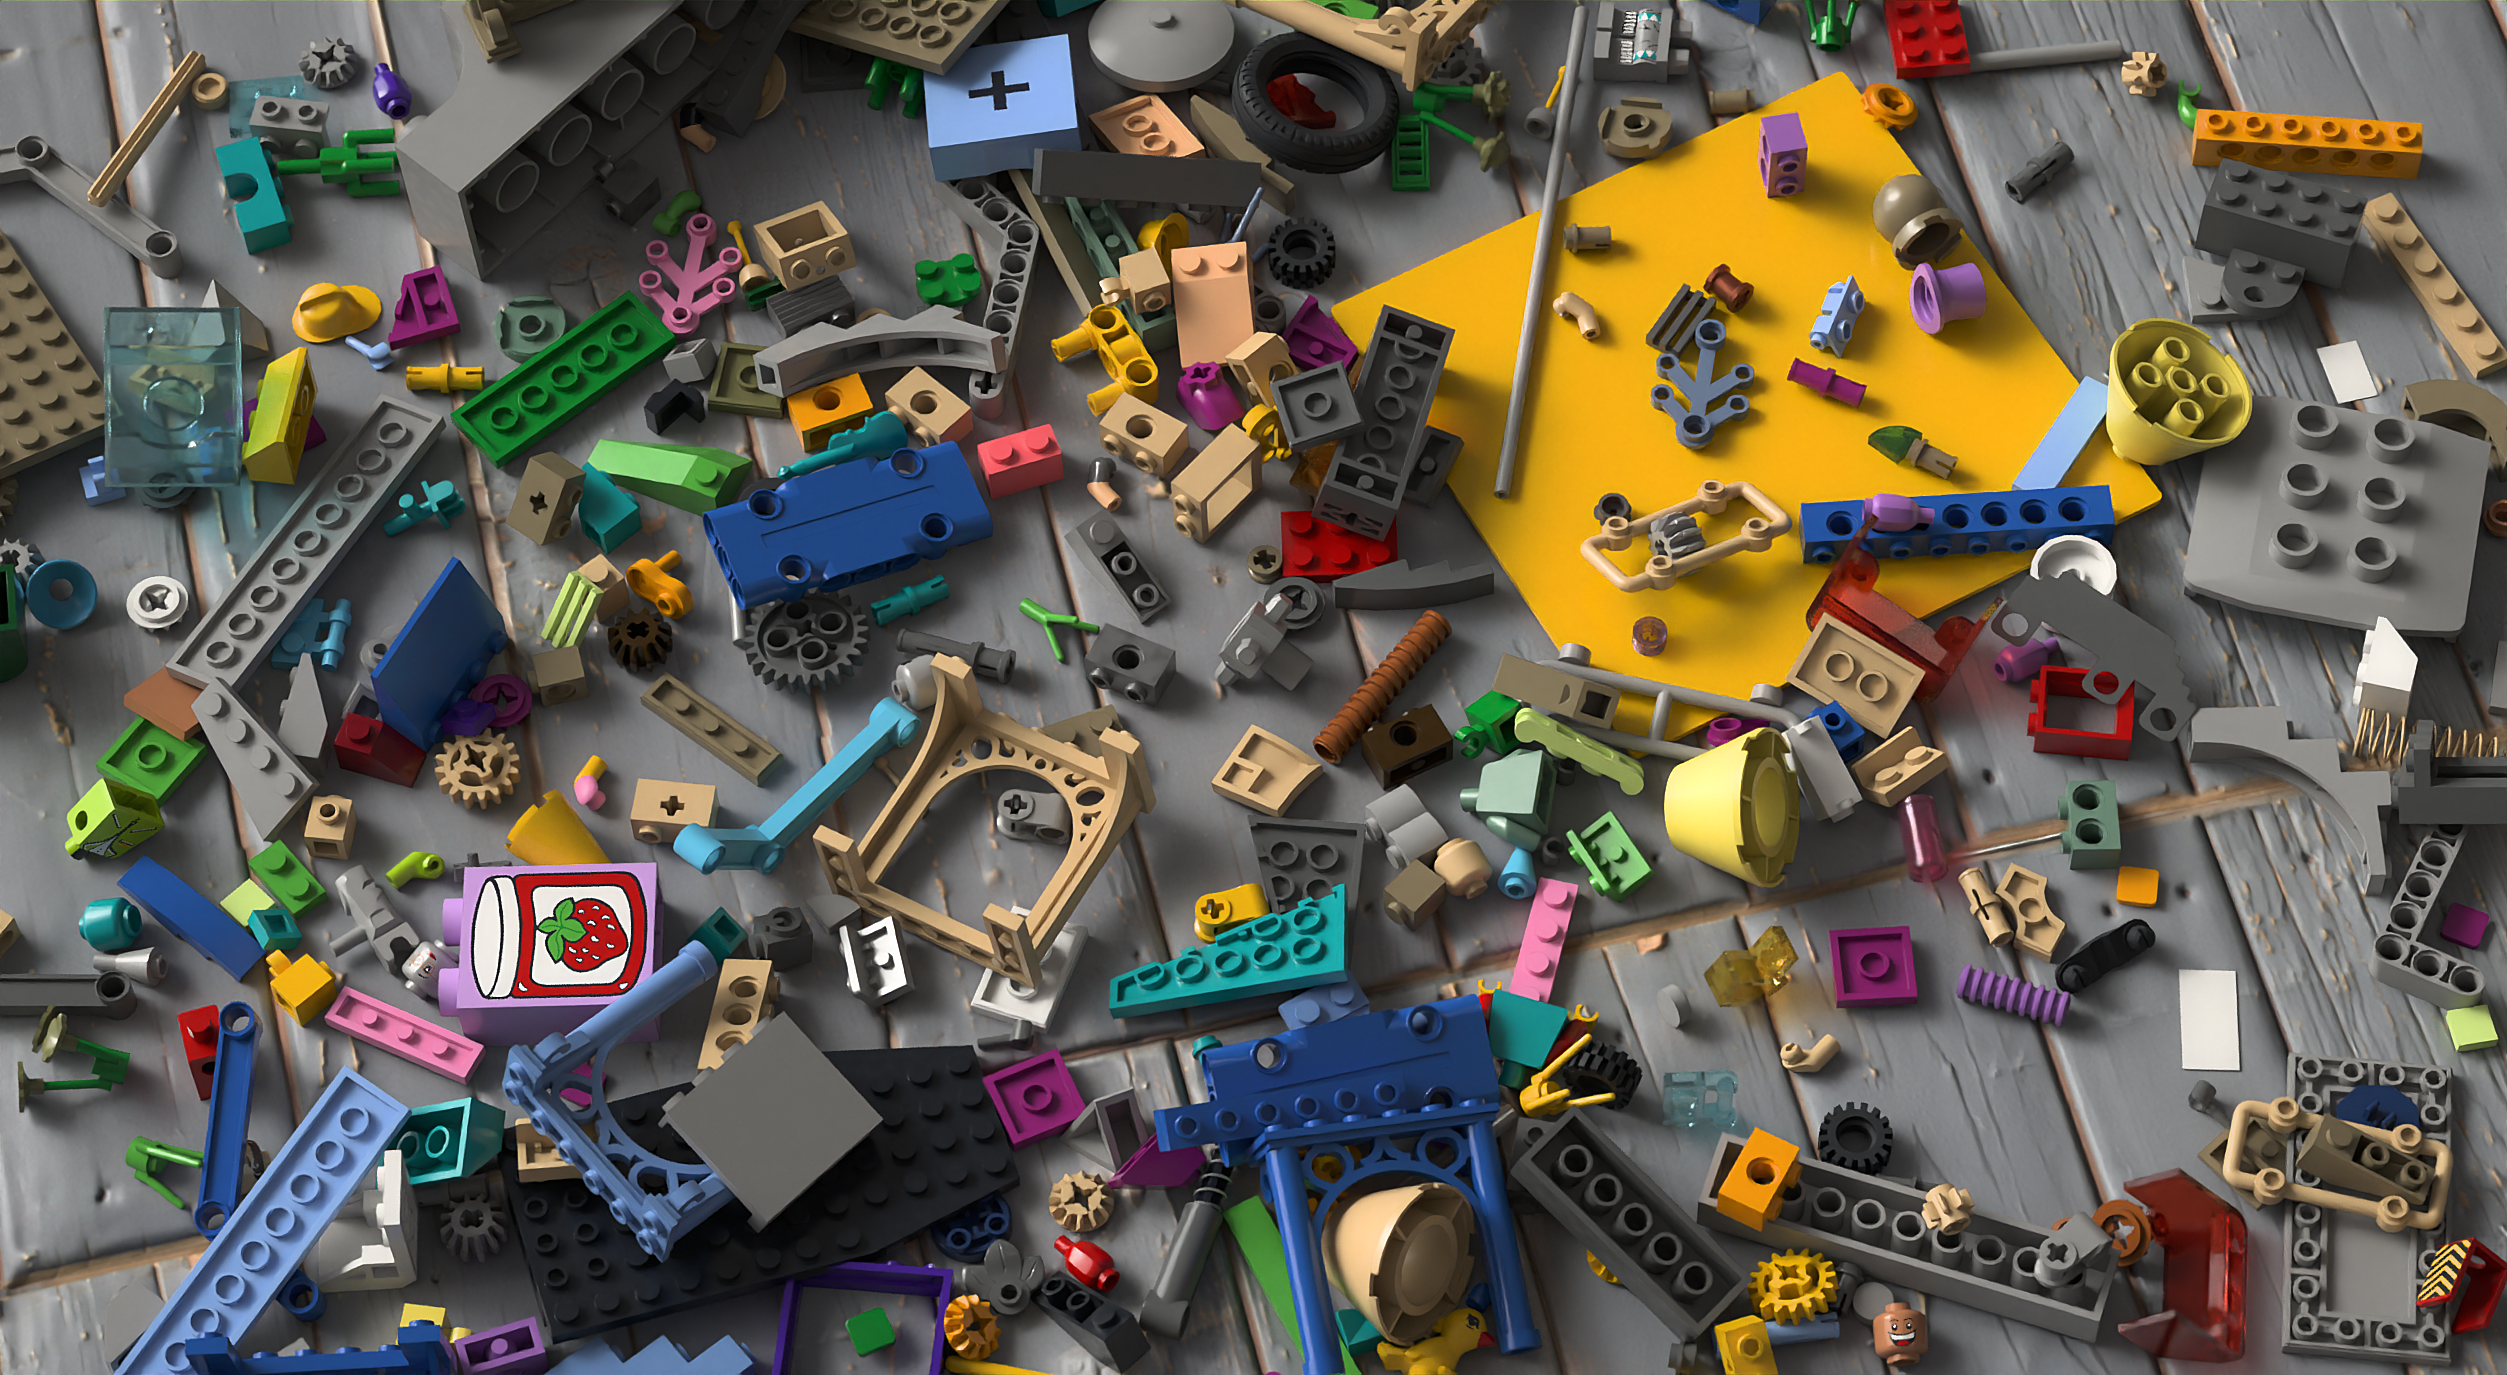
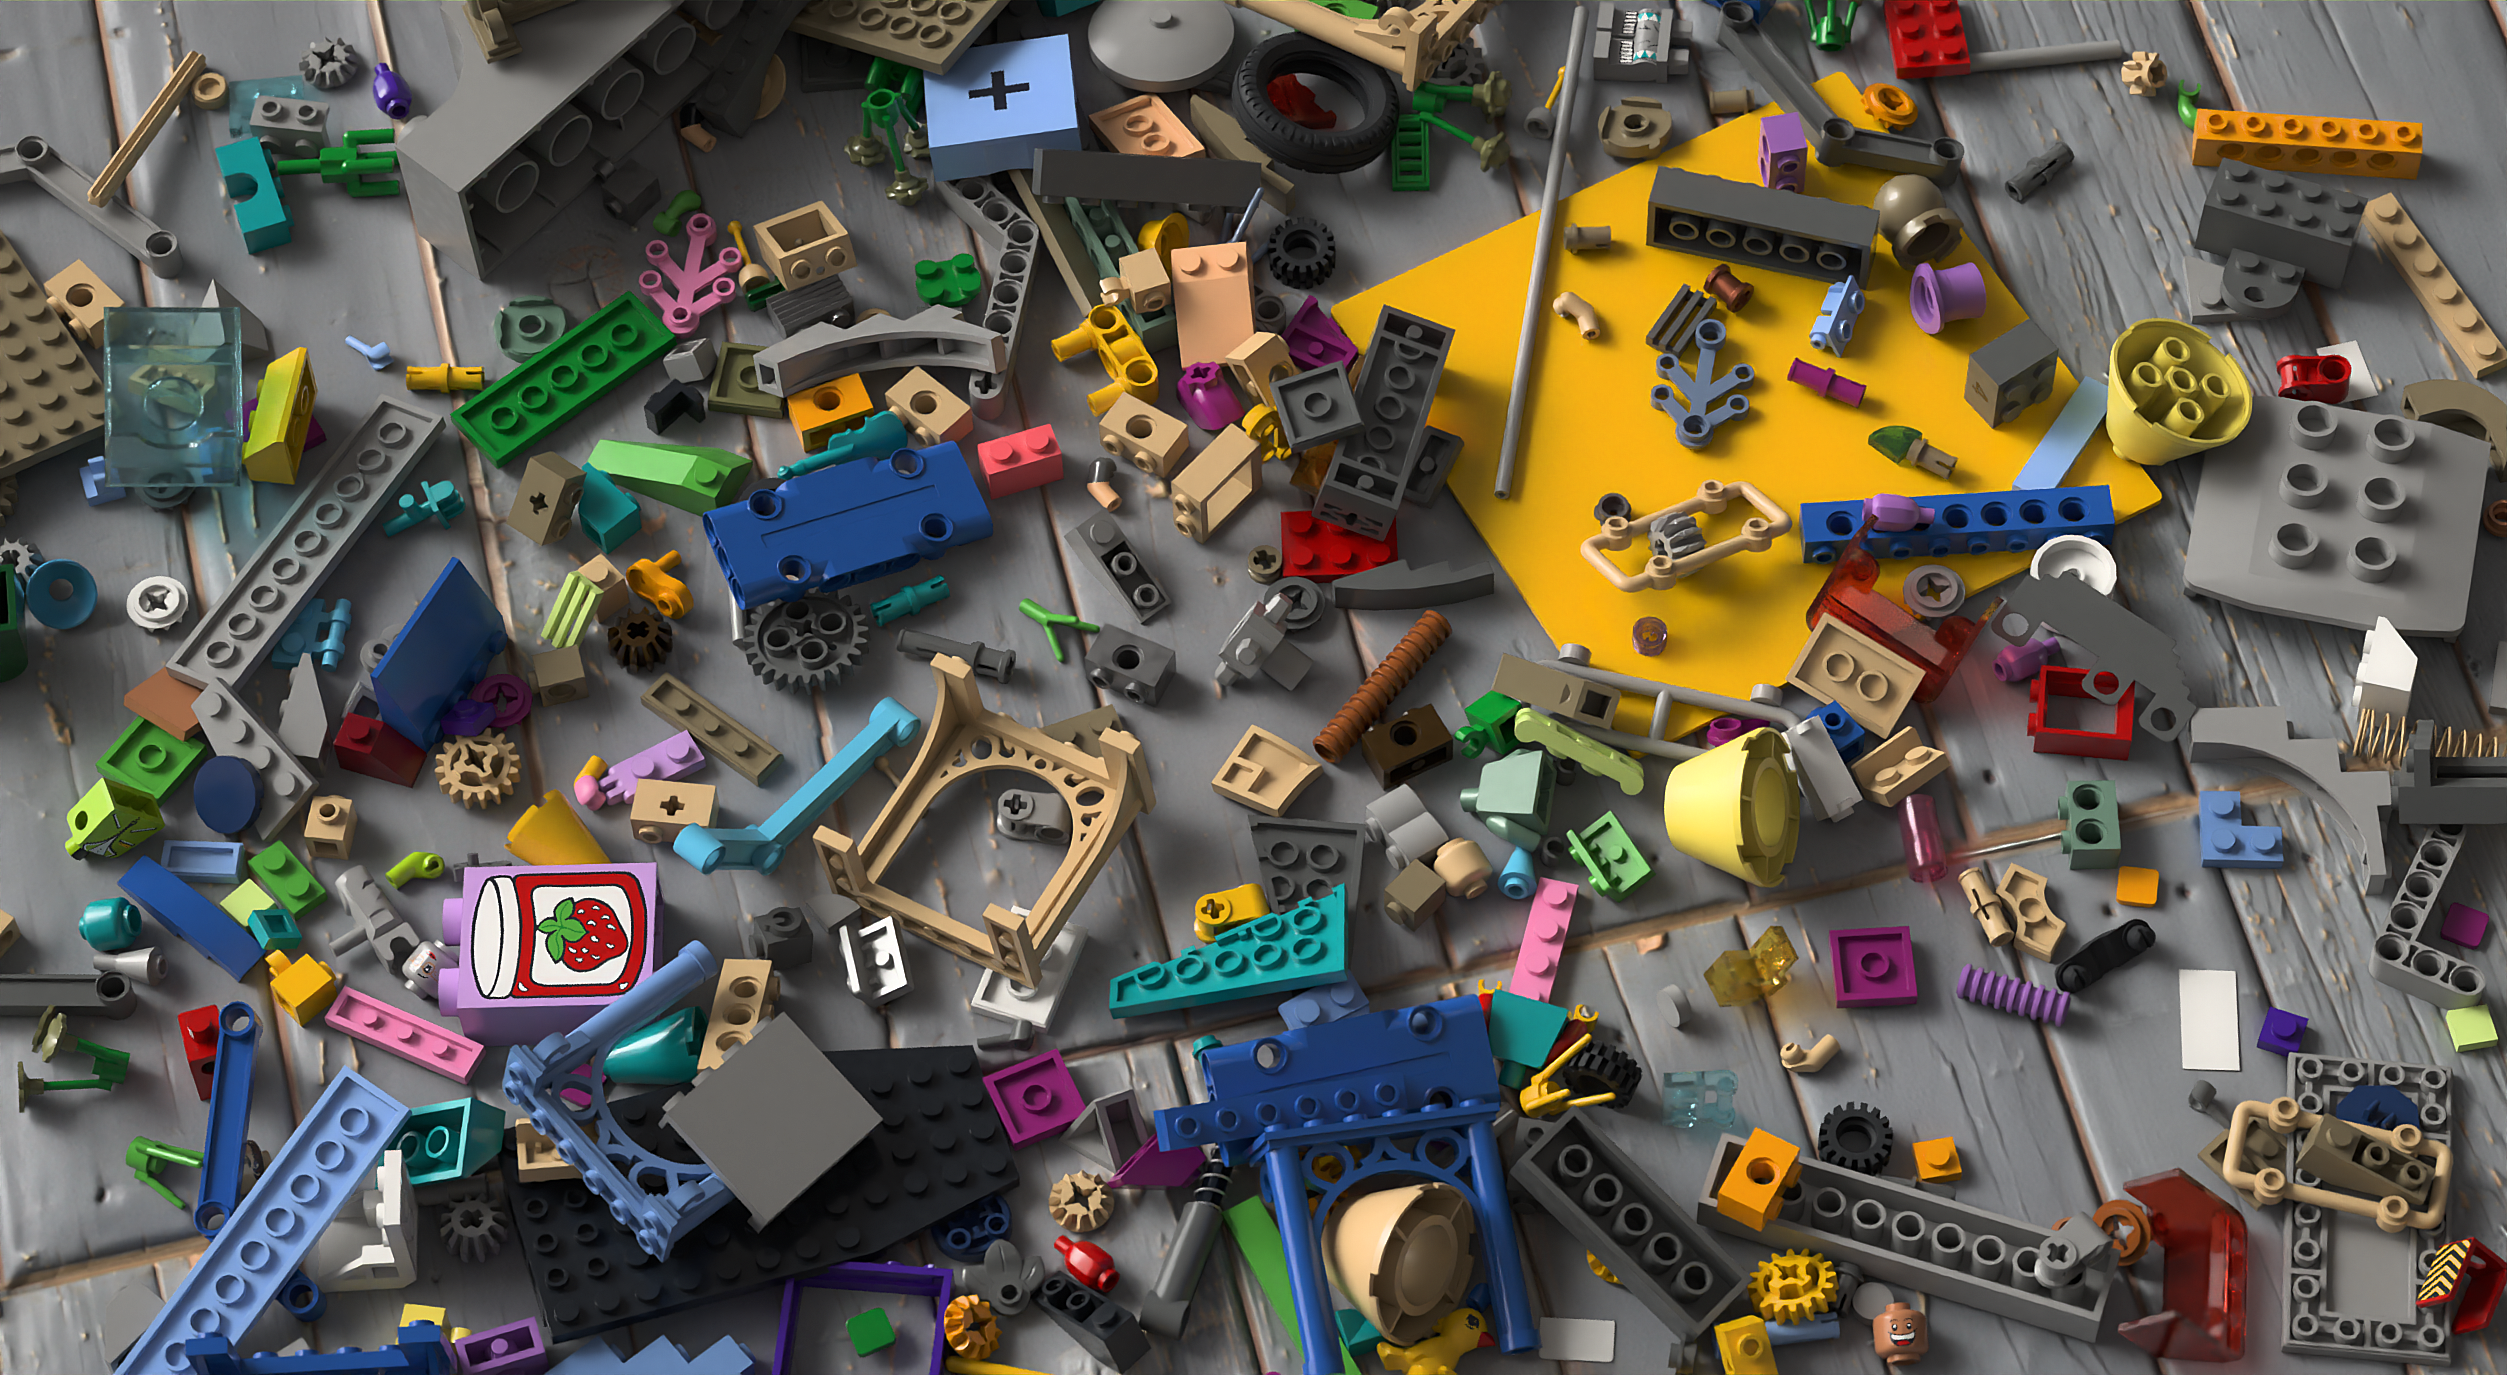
yellow piece [292,282,381,343] -> none
magenta wing [388,265,461,351] -> none
teal slope [687,906,748,965] -> none
light grey head [892,654,938,711] -> none
tan gear [1921,1183,1975,1235] -> none
none -> tan brick [44,259,131,350]
none -> light blue tile [161,840,245,884]
none -> dark blue tile [194,755,264,834]
none -> lavender hinge [598,730,706,805]
none -> teal cone [603,1006,709,1085]
none -> plant [843,89,930,206]
none -> white sticker [1539,1317,1615,1362]
none -> dark grey brick [1646,166,1880,290]
none -> dark grey piece [1714,0,1965,187]
none -> light grey gear [1903,565,1965,622]
none -> light orange plate [1911,1136,1962,1184]
none -> dark grey brick [1964,318,2059,429]
none -> medium blue plate [2198,791,2283,869]
none -> dark purple plate [2256,1006,2309,1057]
none -> red piece [2276,355,2352,404]

